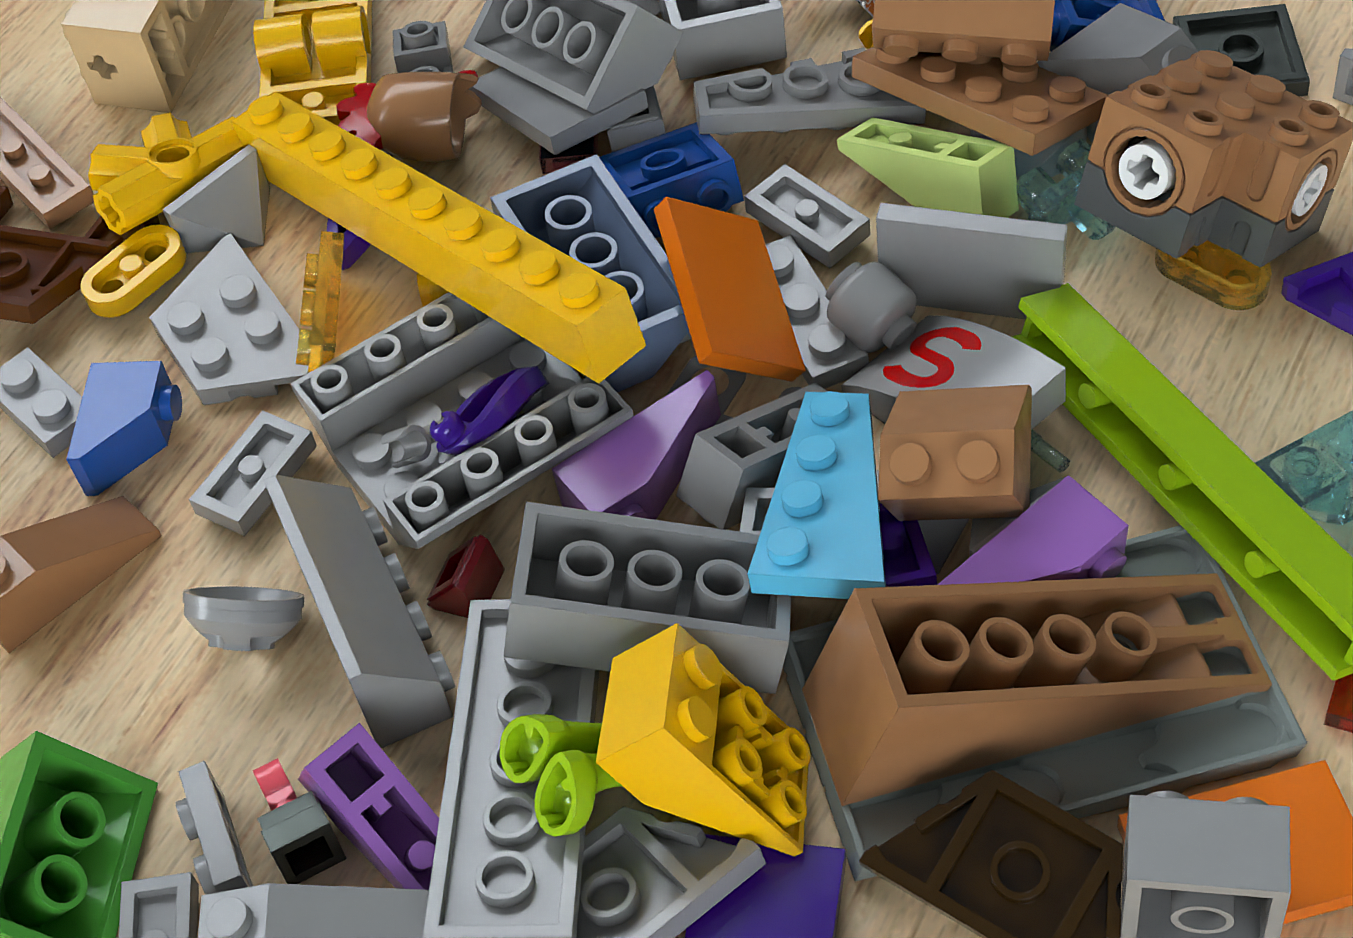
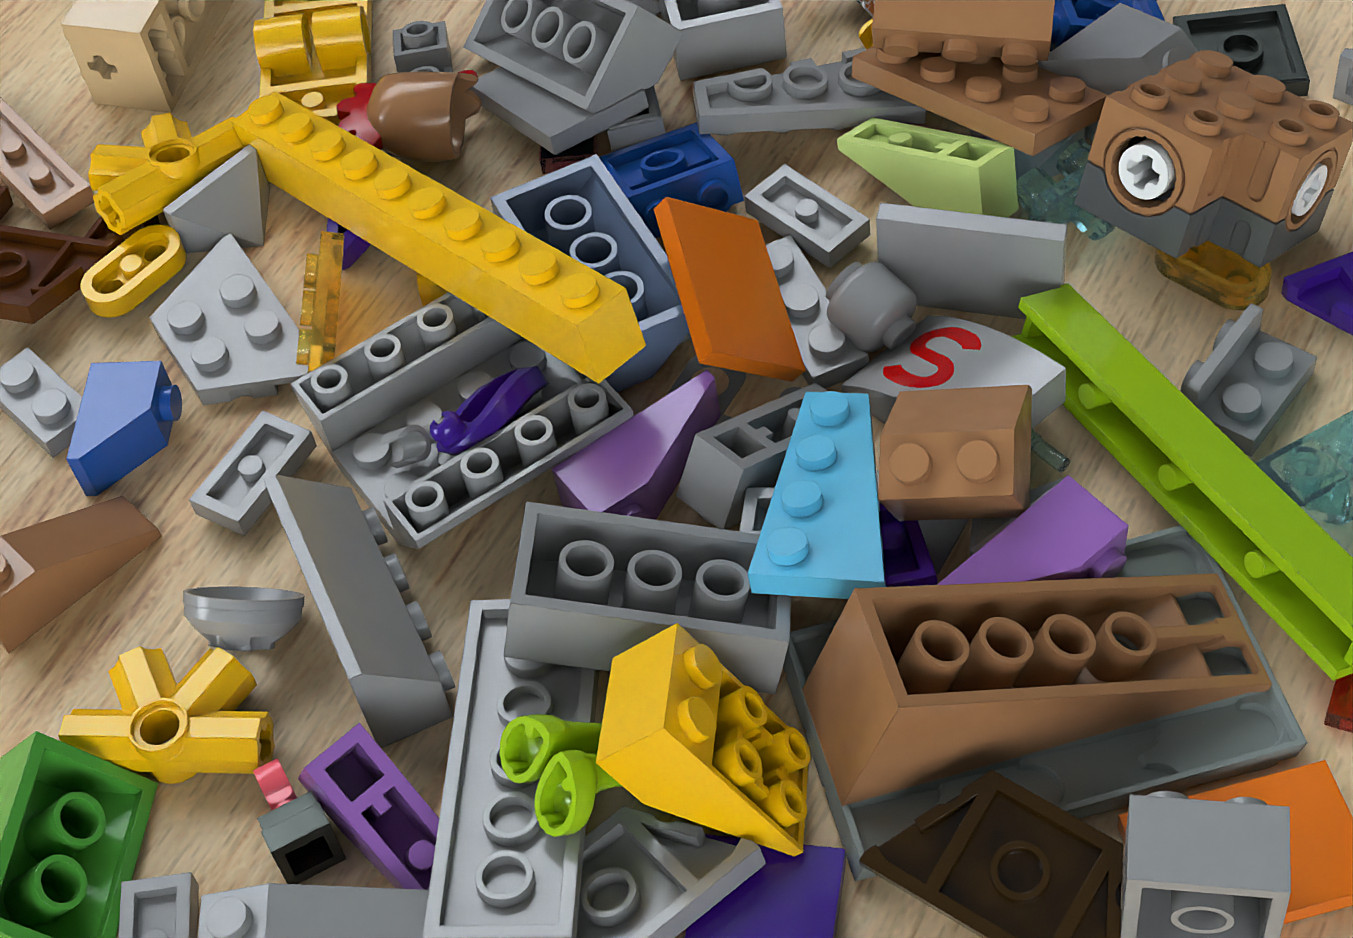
light grey plate [176,761,253,895] -> none
dark red slope [427,534,505,618] -> none
none -> yellow piece [58,646,275,785]
none -> light grey bracket [1180,303,1317,457]

